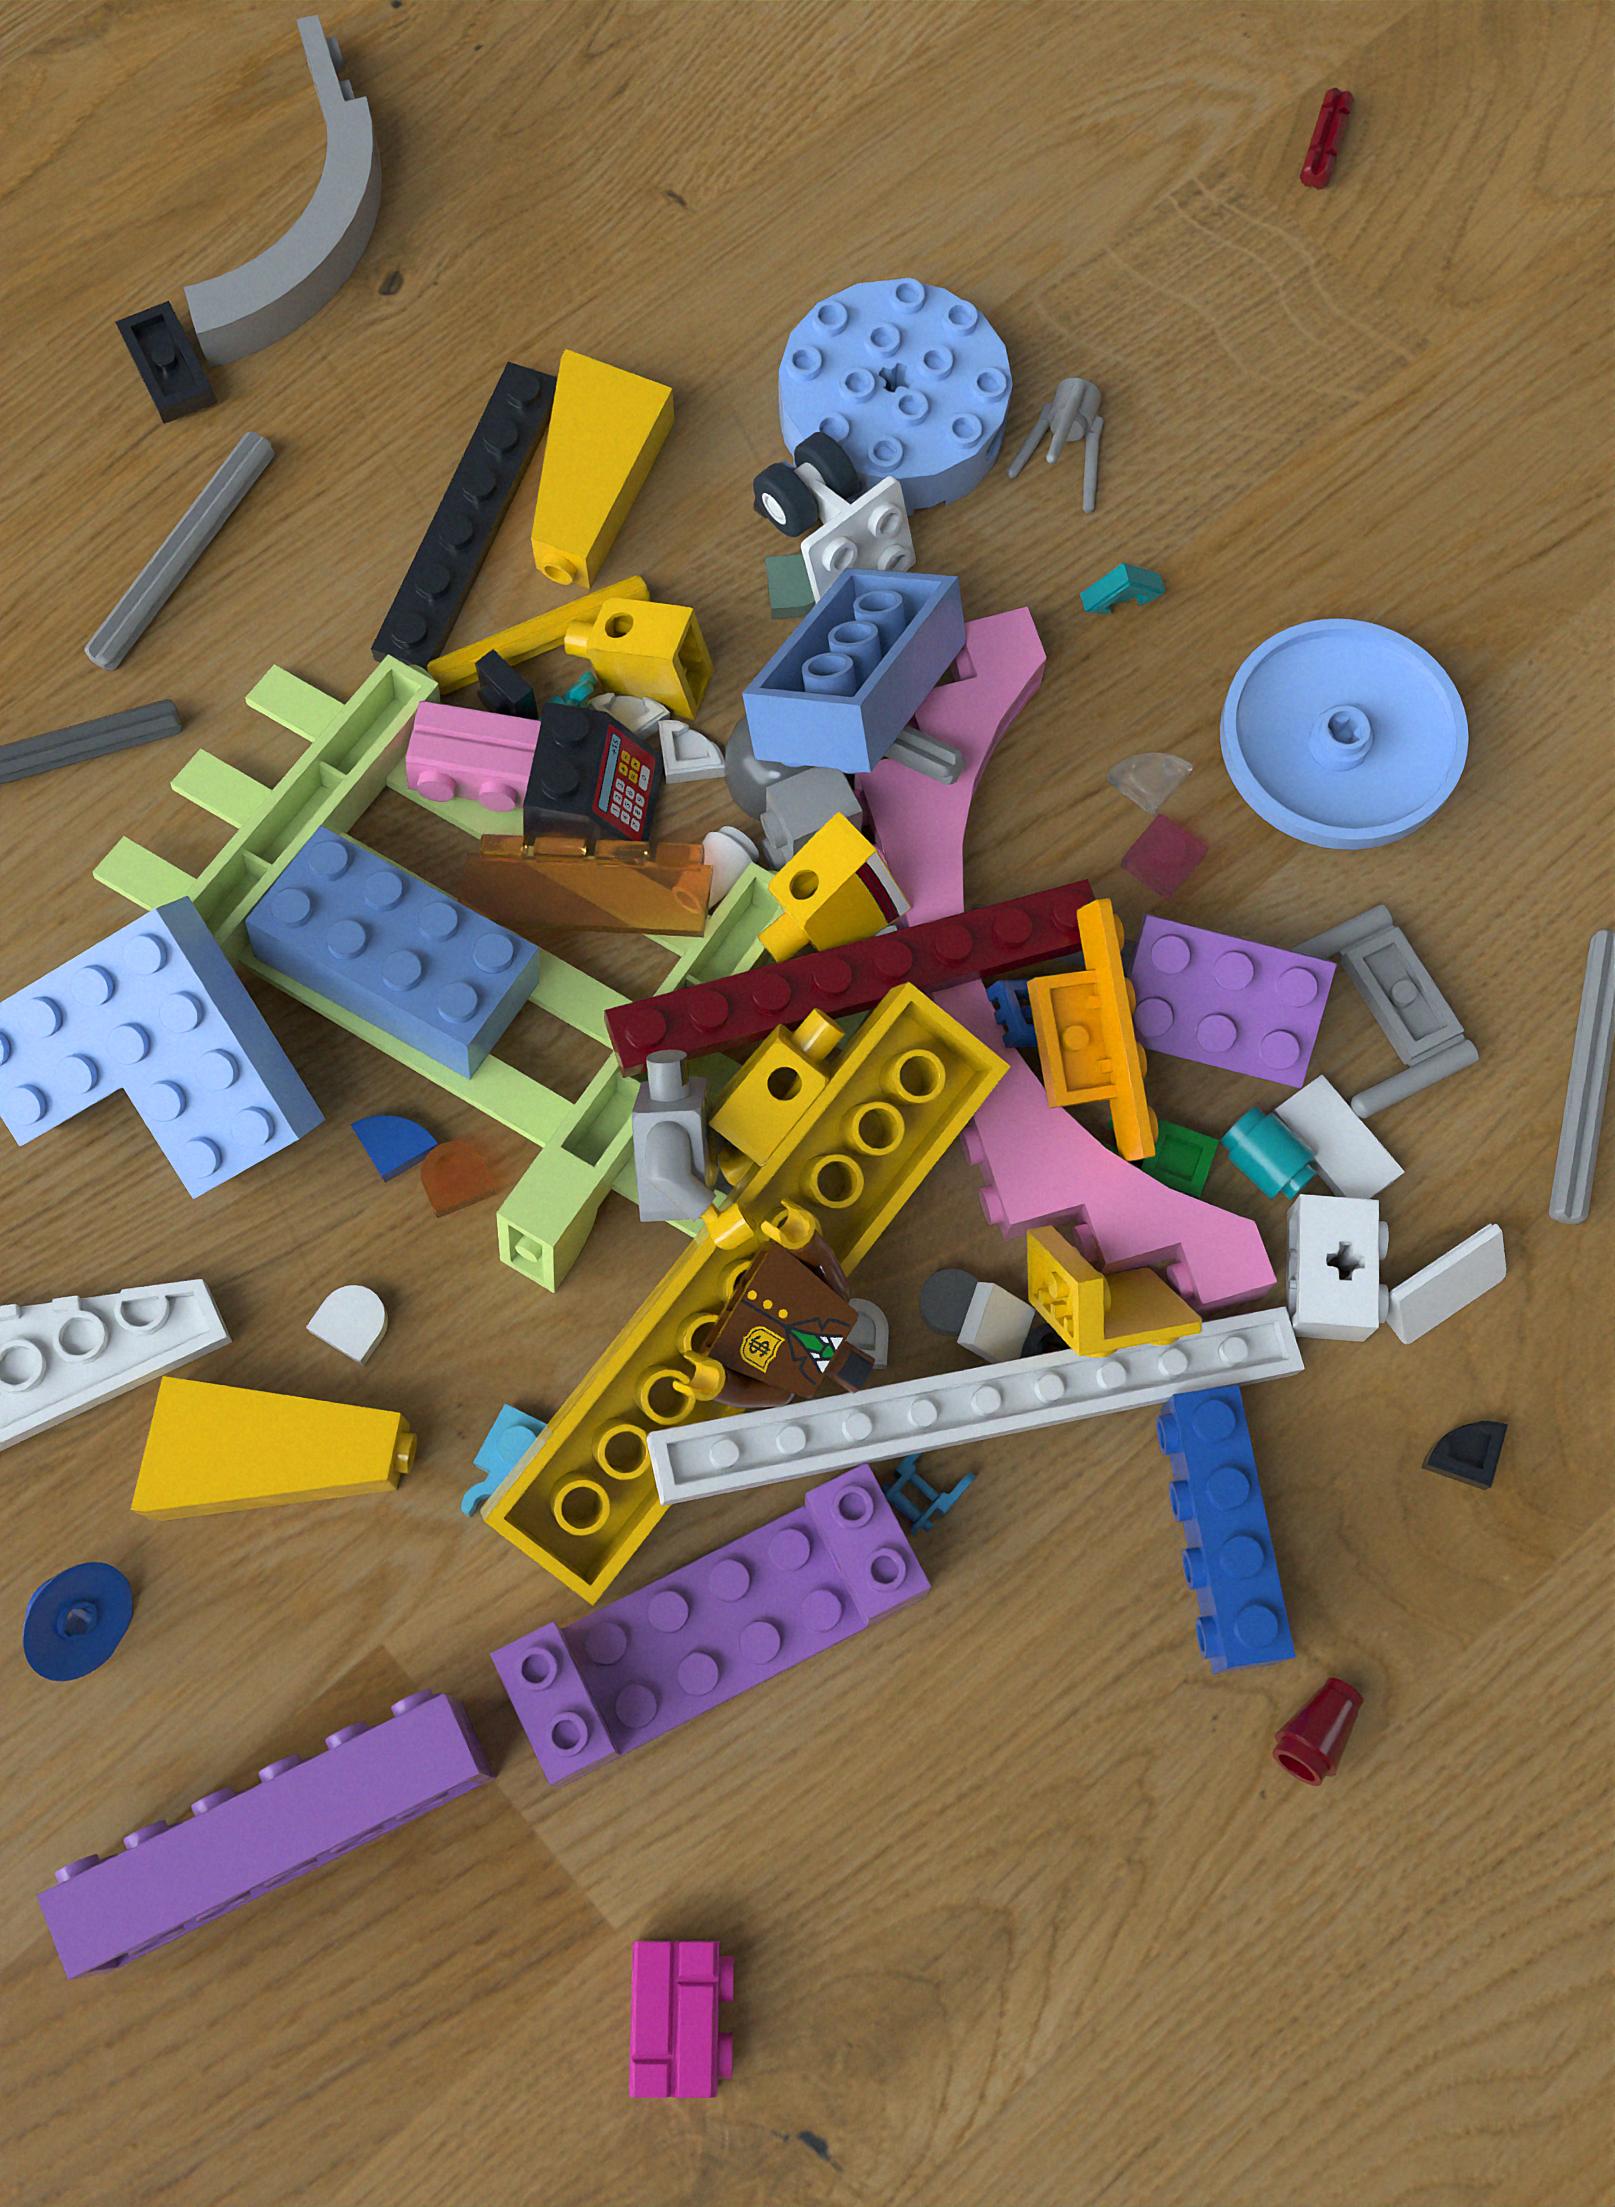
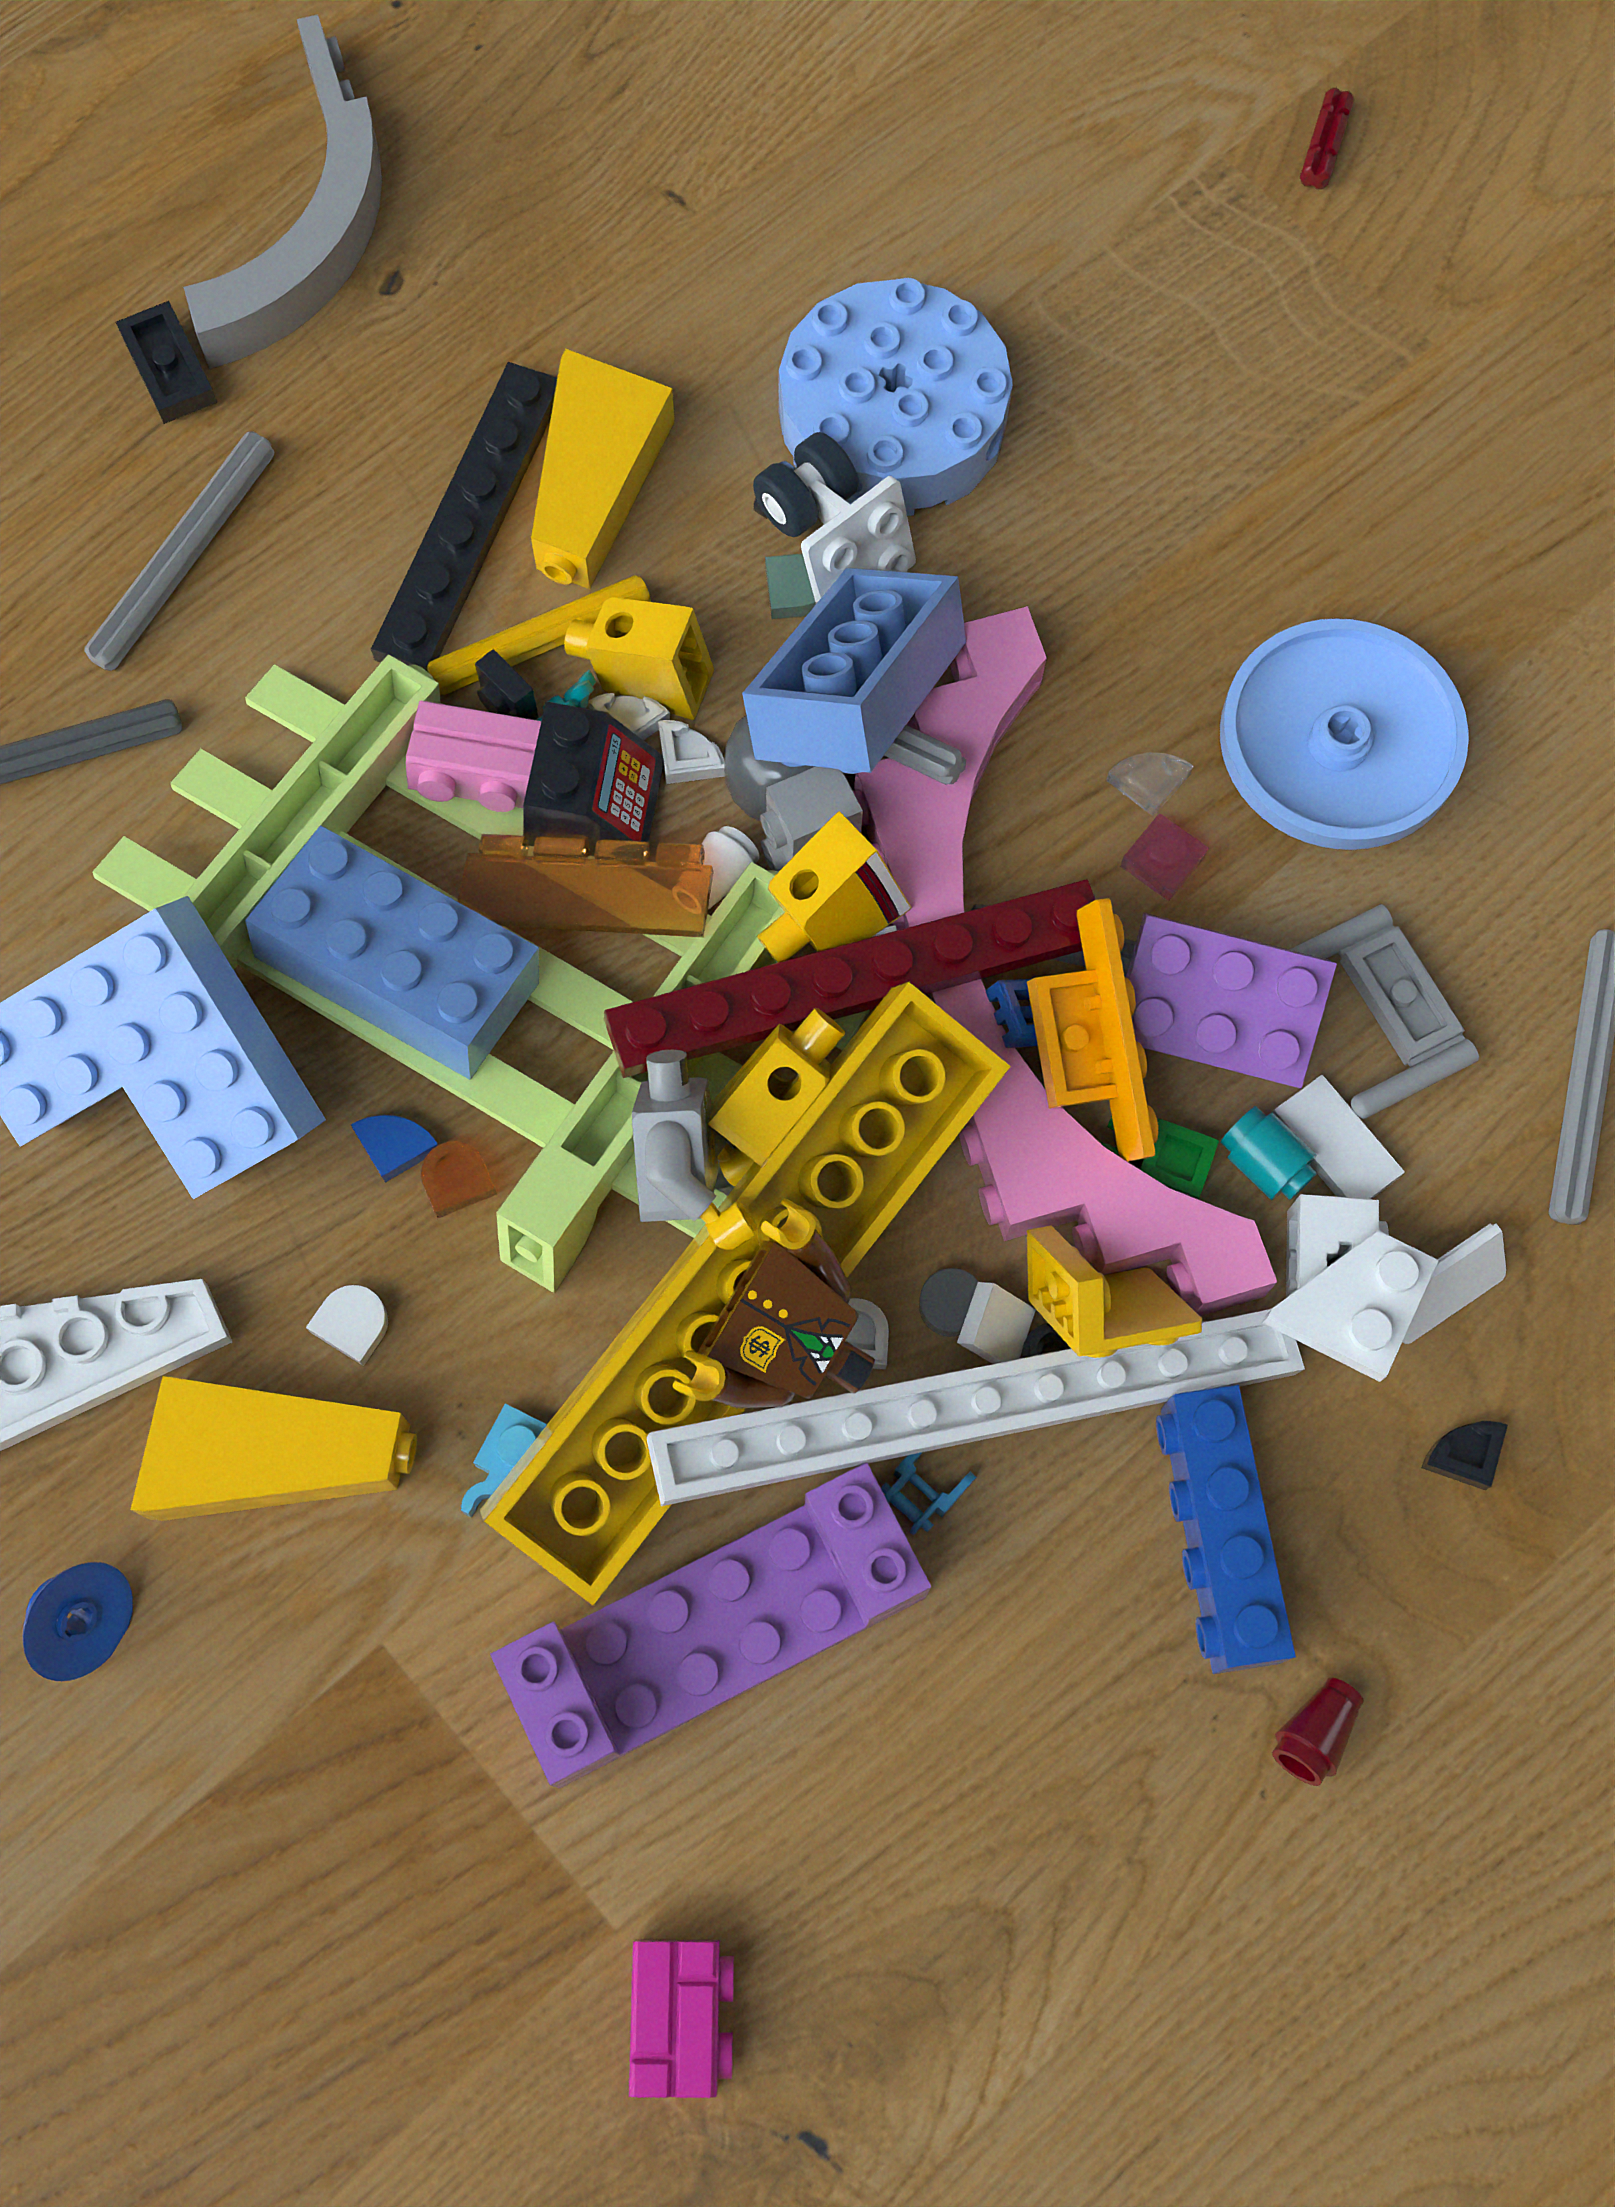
medium lavender brick [36,1689,496,1980] -> none
light grey plant [1007,378,1104,513] -> none
teal tile [1080,563,1166,614] -> none
none -> white wing [1263,1230,1439,1382]

